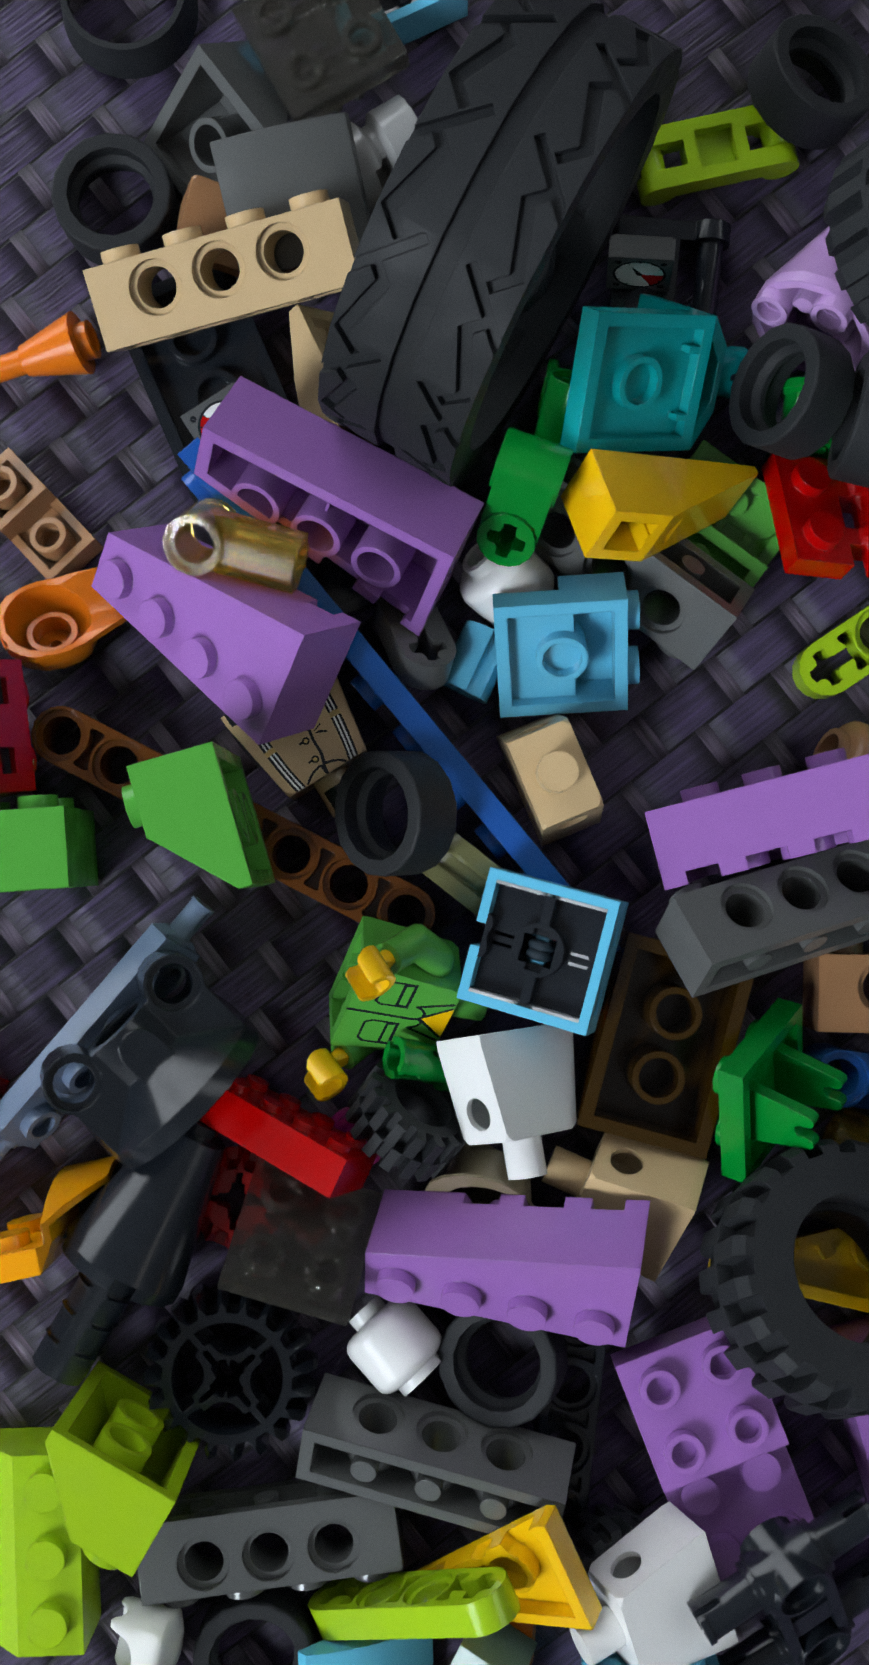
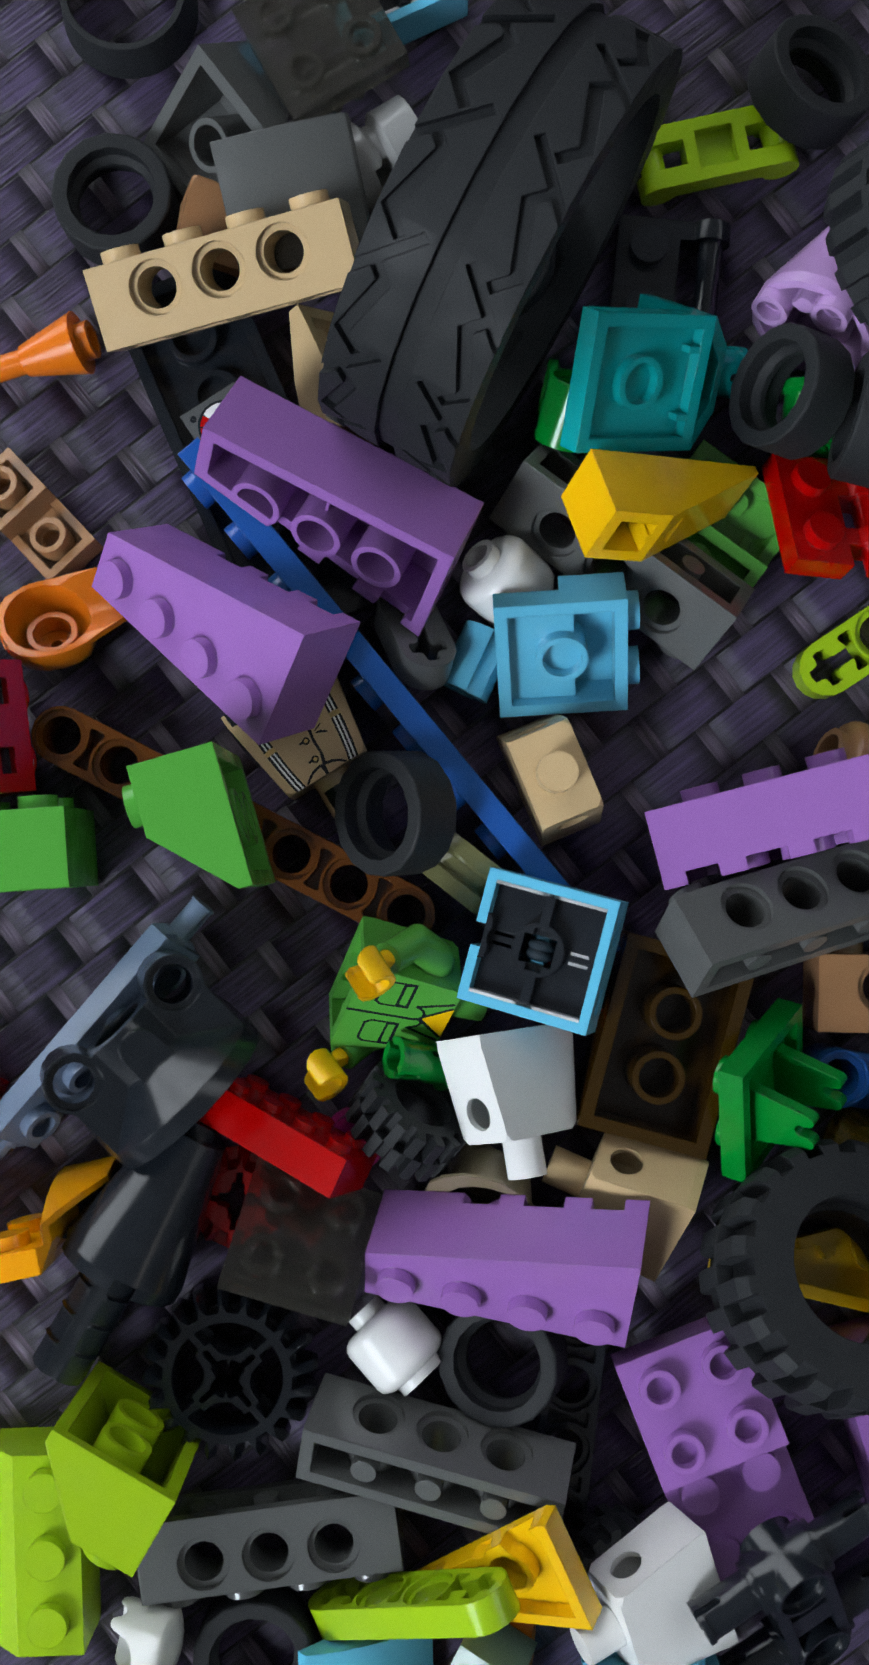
clear yellow piece [162,498,310,594] -> none
green piece [476,427,574,567] -> none
dark grey tile [606,234,676,292] -> none

